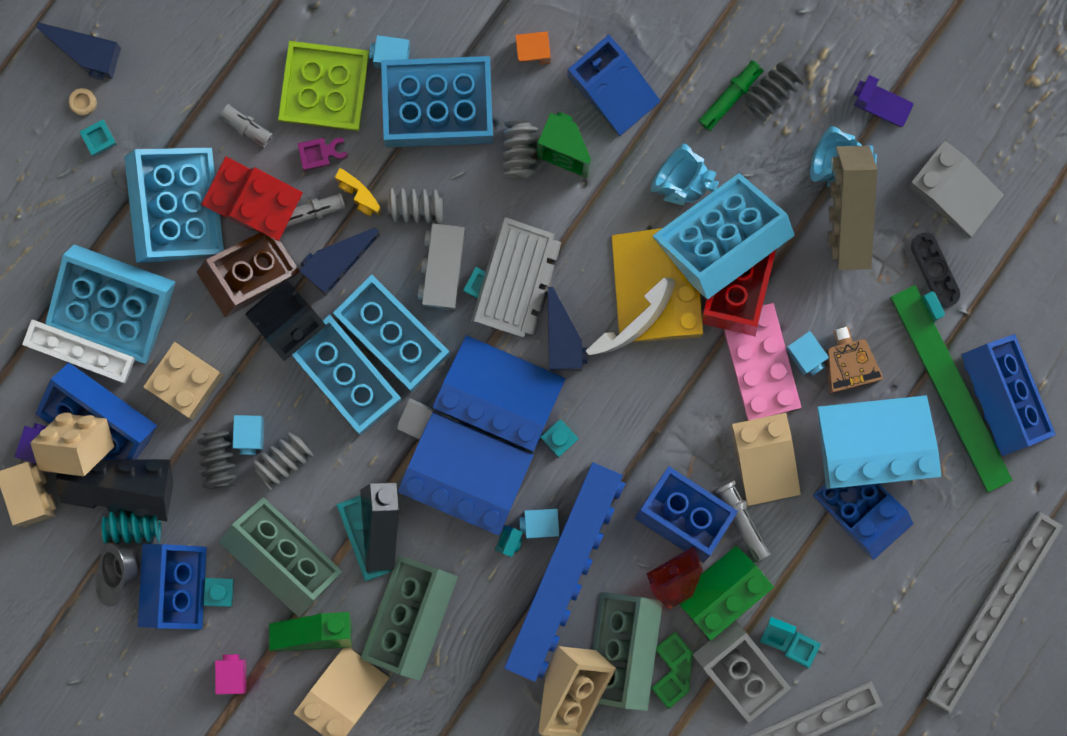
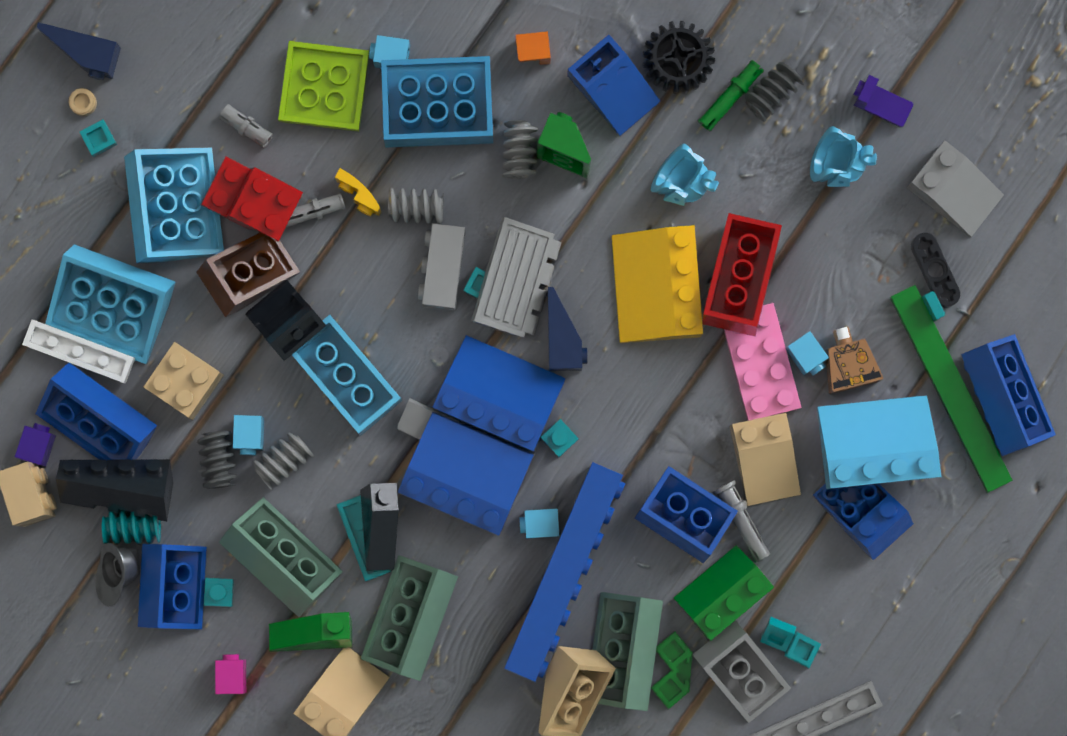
tan brick [30,413,114,476] -> none
magenta plate [297,138,348,171] -> none
dark blue slope [300,228,380,296] -> none
medium azure brick [333,274,450,393] -> none
teal plate [494,525,523,557] -> none
white slope [586,278,675,355] -> none
clear red slope [646,547,703,609] -> none
medium azure slope [653,173,795,300] -> none
dark tan brick [827,146,877,270] -> none
light grey tile [925,512,1063,714] -> none
none -> black gear [642,21,715,94]

